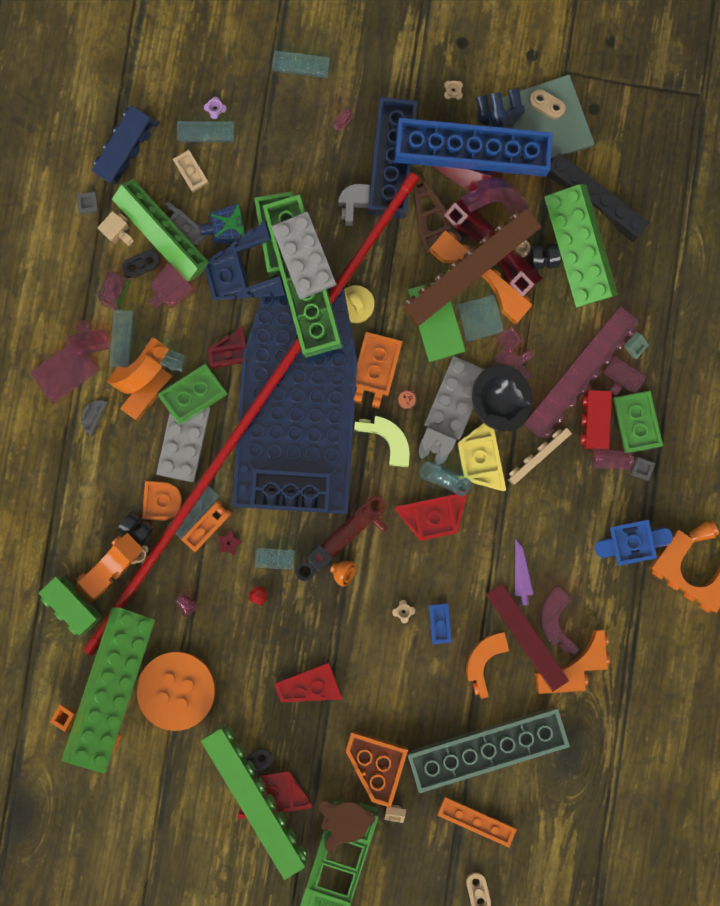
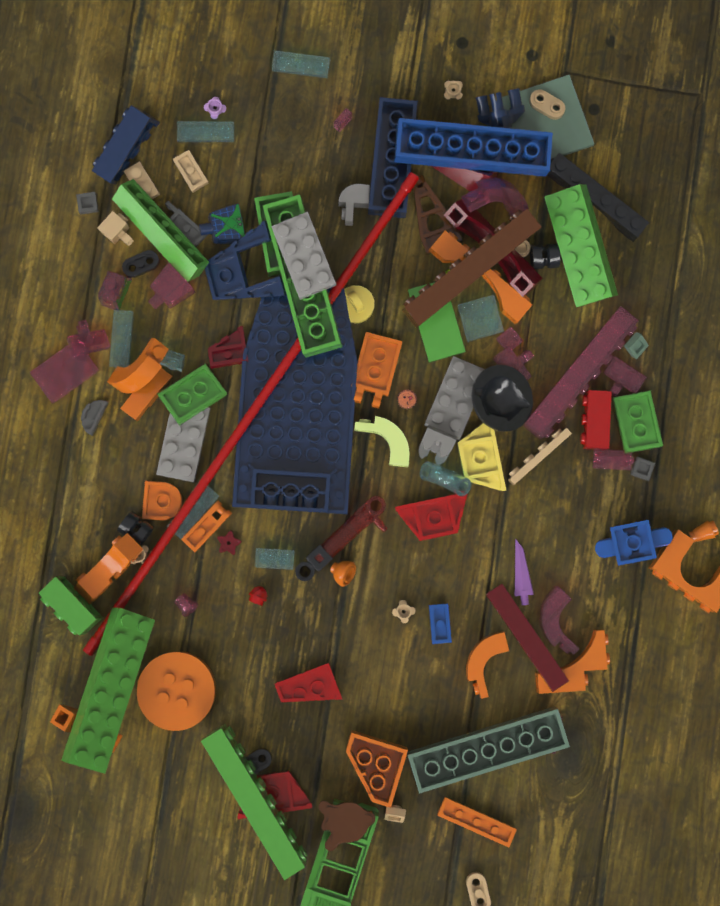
none -> tan plate [124,161,160,199]

